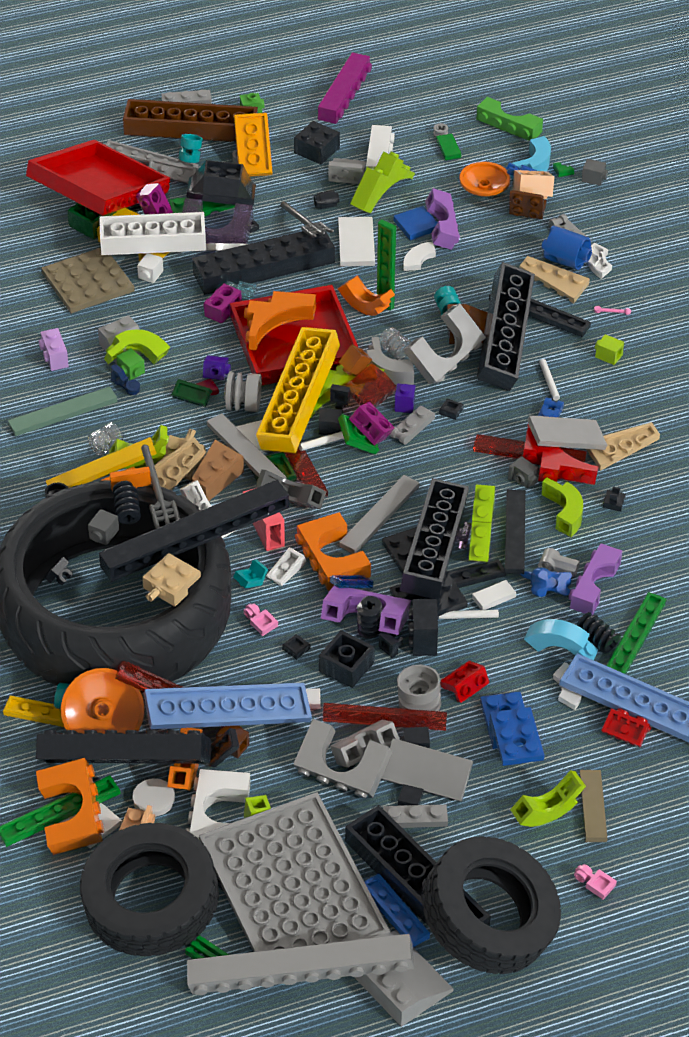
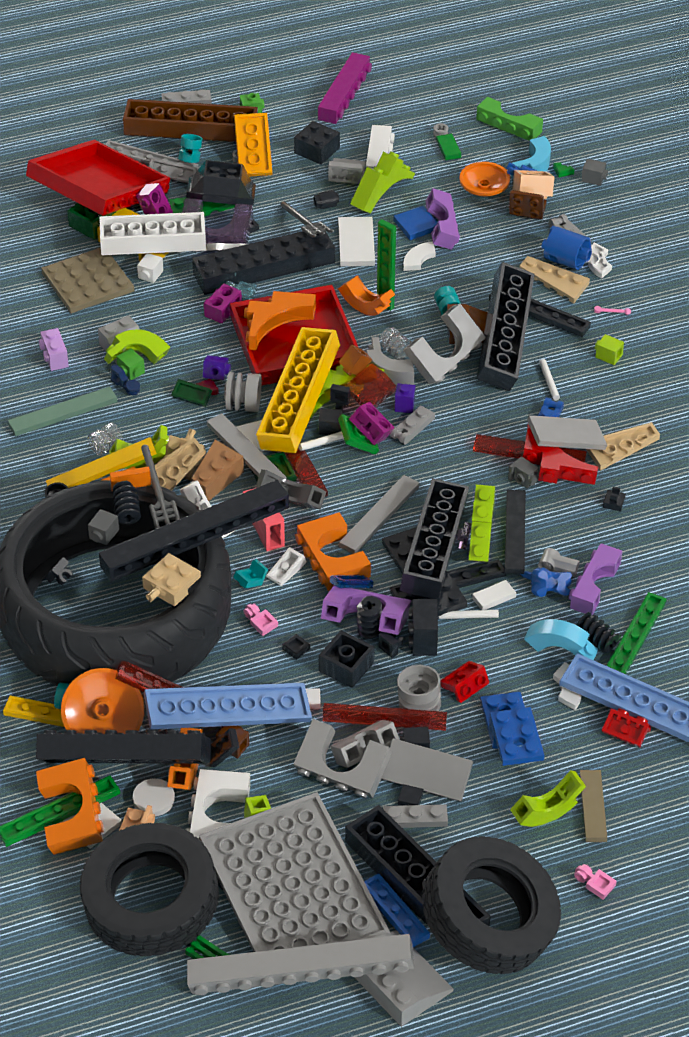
black tile [439,399,464,420] -> none
lime arch [541,478,583,537] -> none

